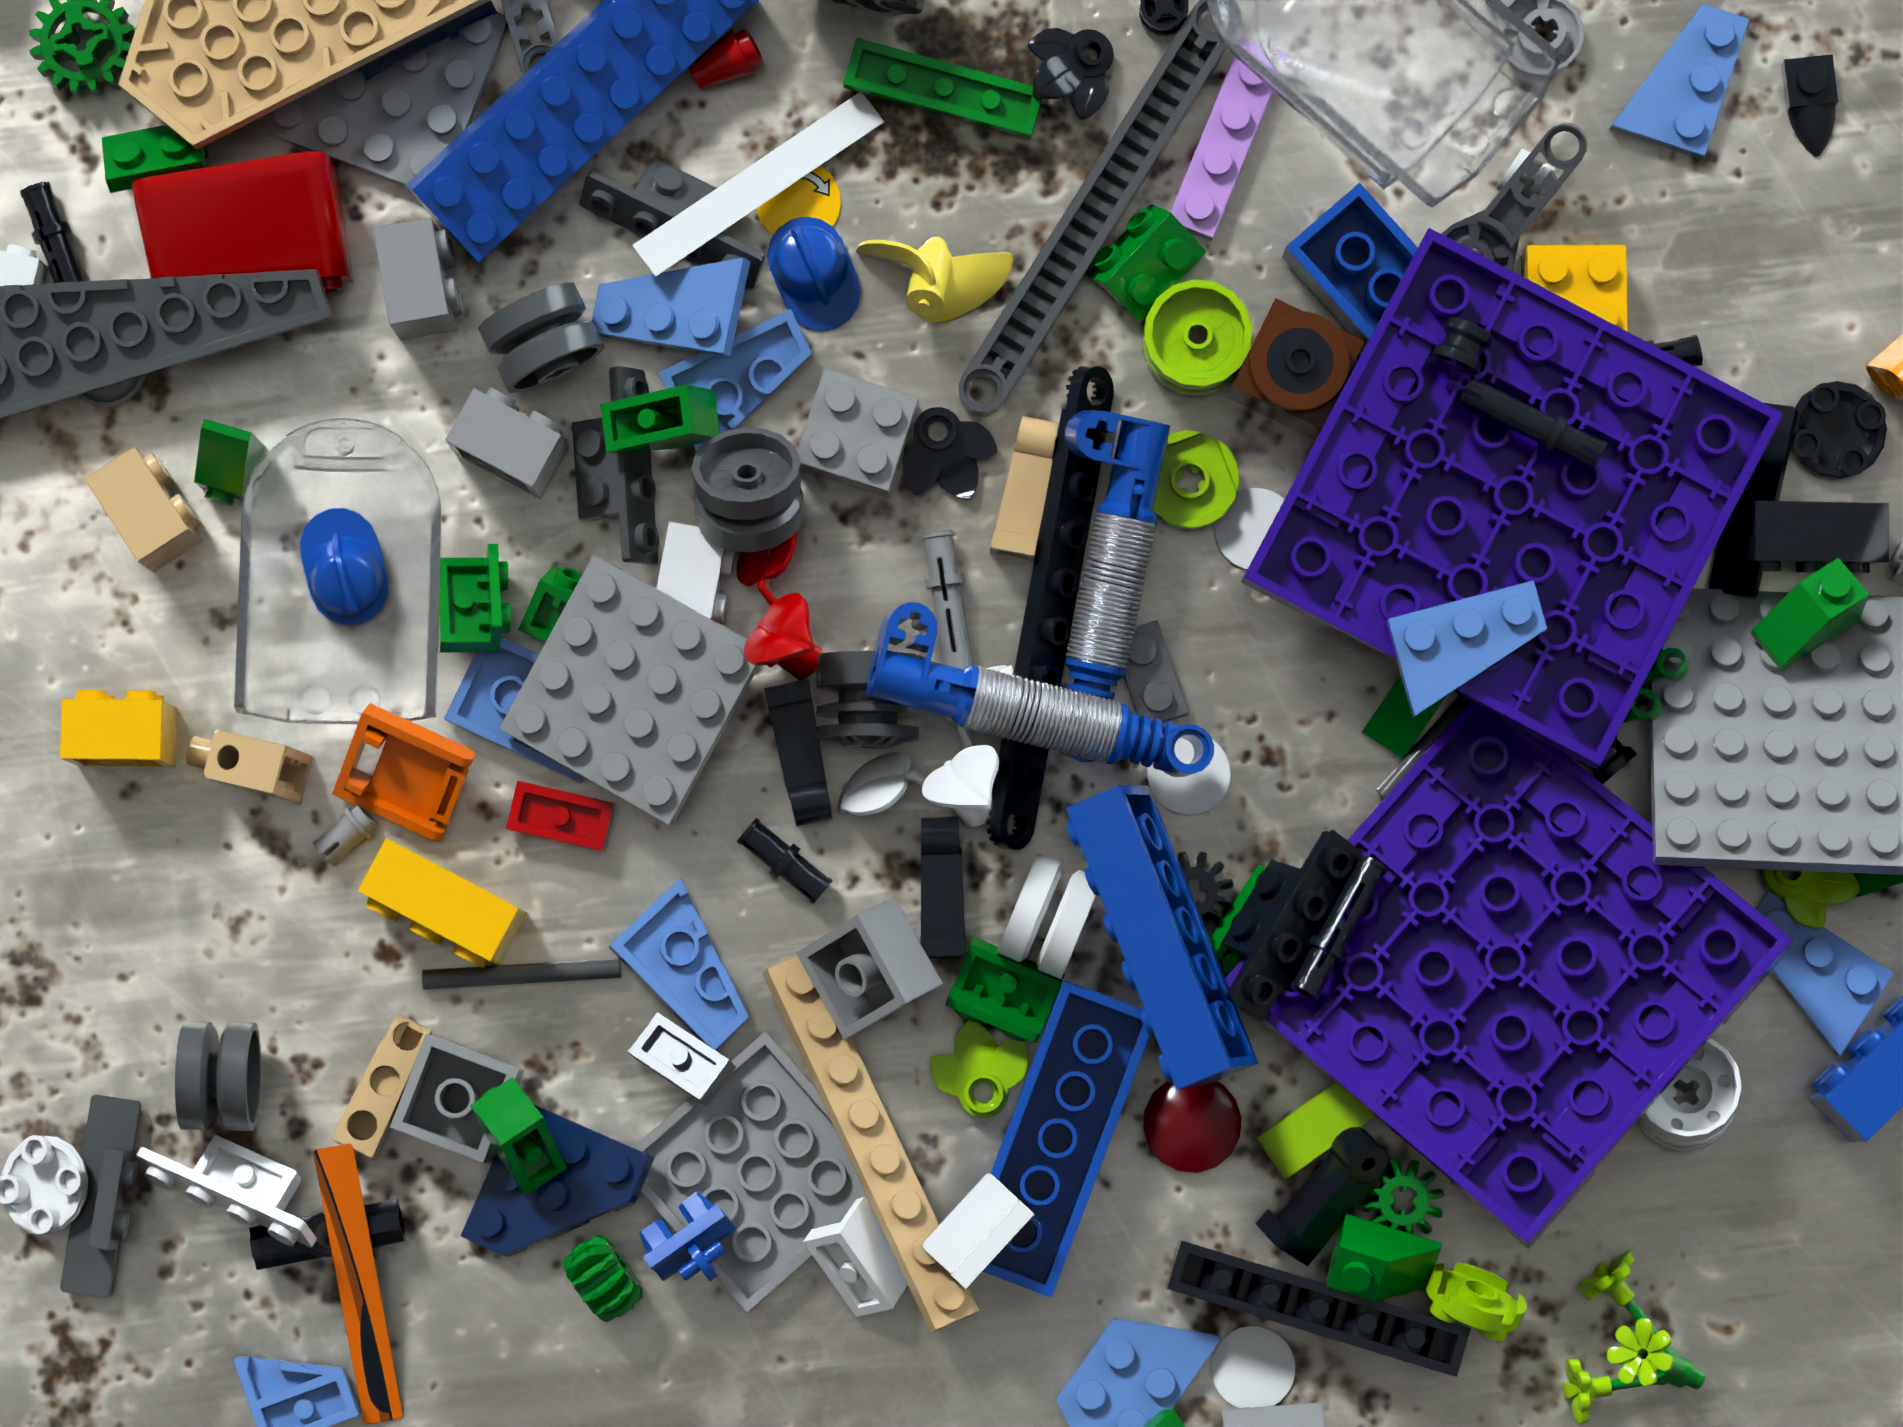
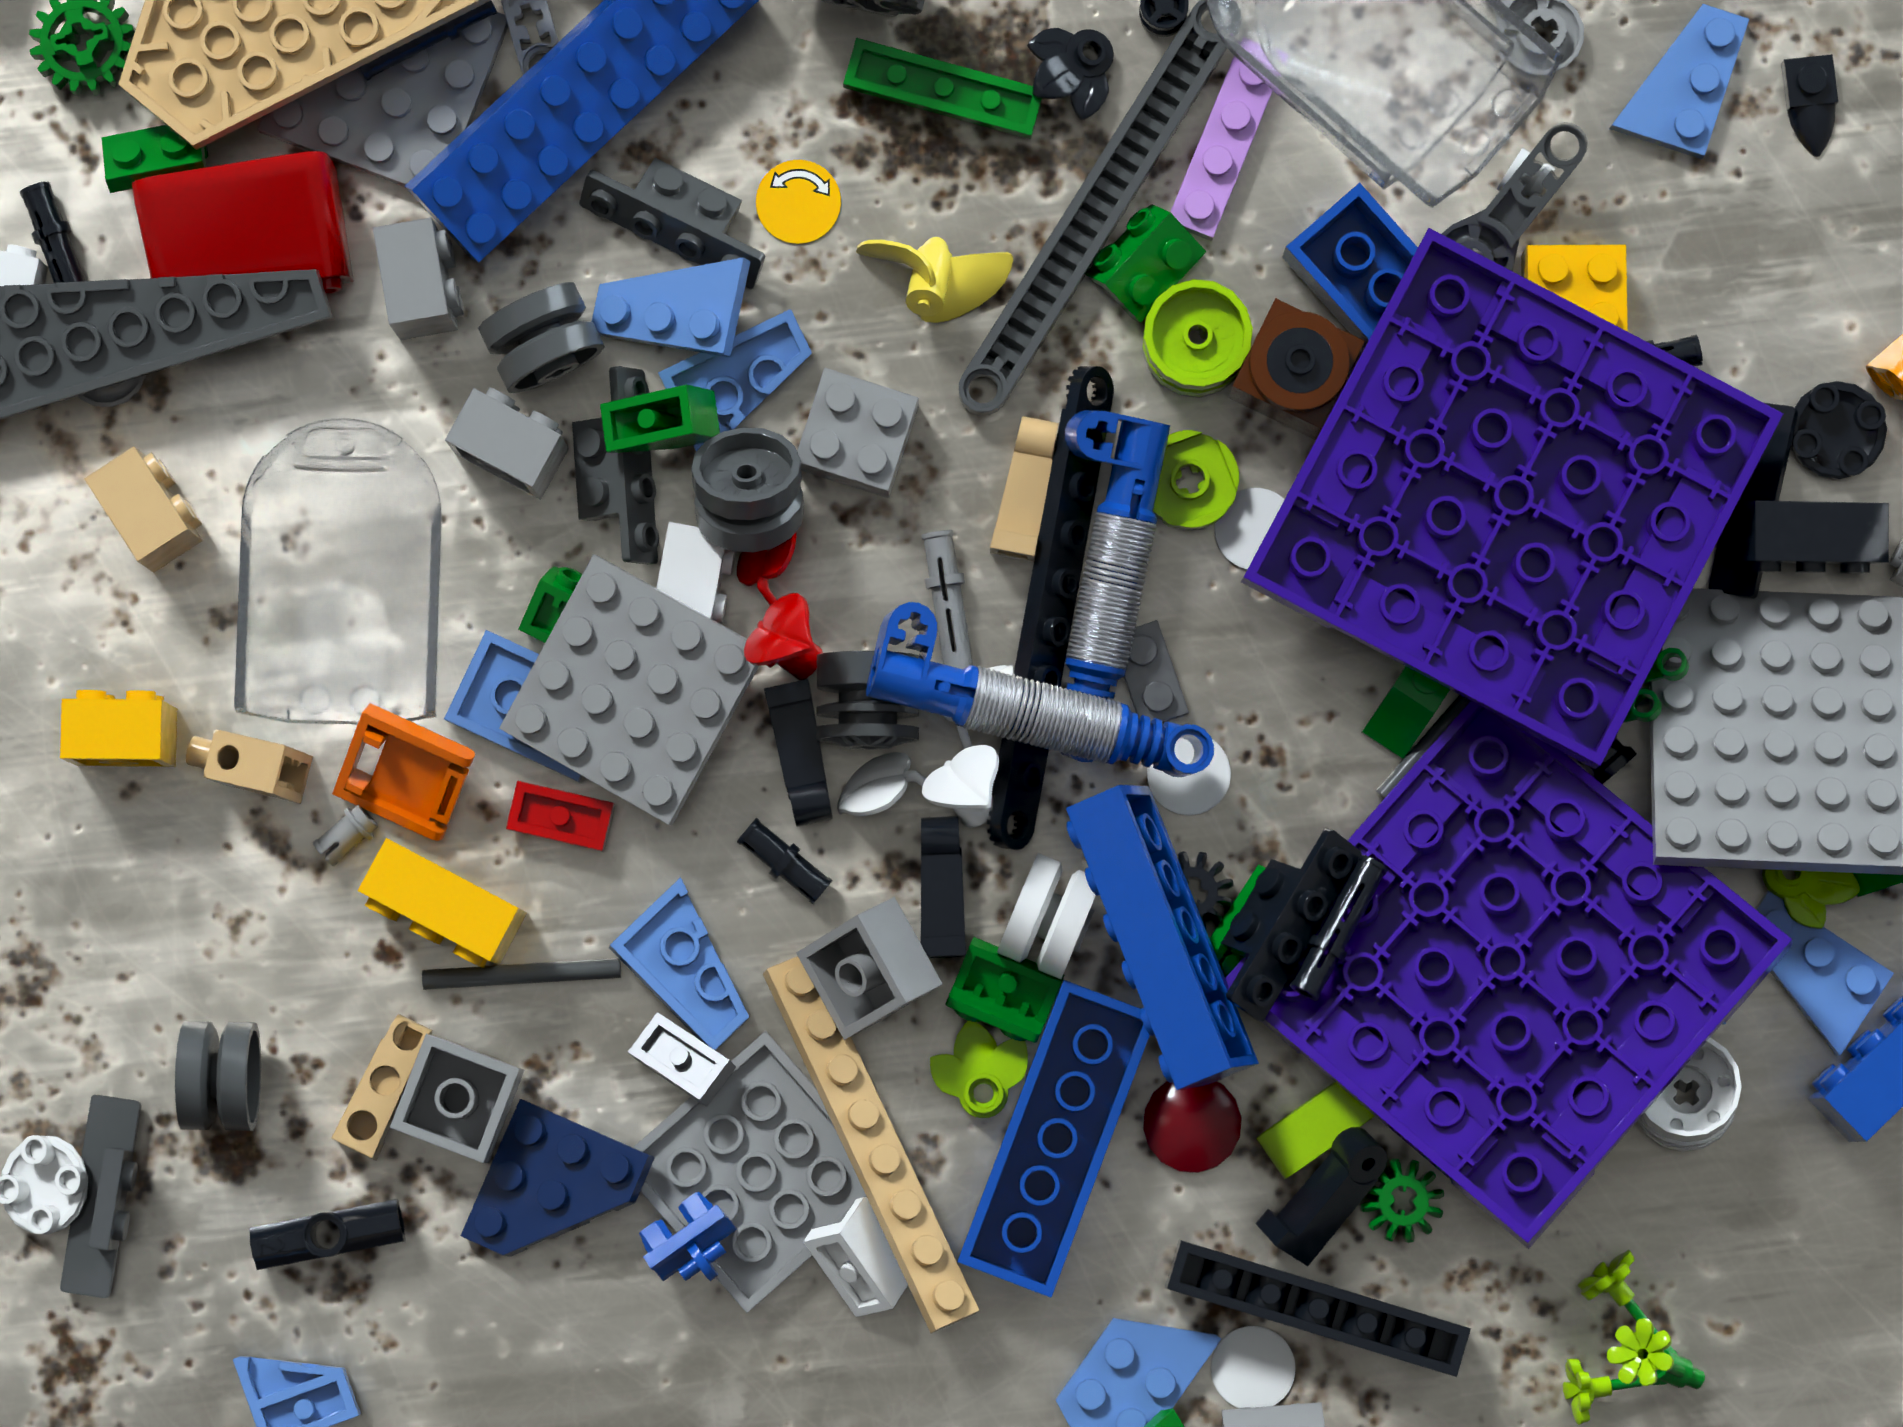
white bracket [136,1135,317,1248] -> none
green slope [194,419,266,506] -> none
blue piece [300,508,389,625] -> none
orange sticker [313,1143,403,1425] -> none
green bracket [436,544,511,653] -> none
green slope [470,1077,566,1196] -> none
green gear [563,1235,643,1322] -> none
white sticker [632,92,884,276] -> none
red cone [688,28,764,90] -> none
blue piece [767,217,861,331] -> none
black plate [903,407,998,499] -> none
white panel [922,1173,1034,1289] -> none
green slope [1326,1214,1442,1301] -> none
medium blue wing [1386,580,1547,718] -> none
lime plate [1426,1262,1527,1342] -> none
black wheel [1432,317,1494,375] -> none
black pin [1457,375,1607,471] -> none
green slope [1750,558,1870,670] -> none

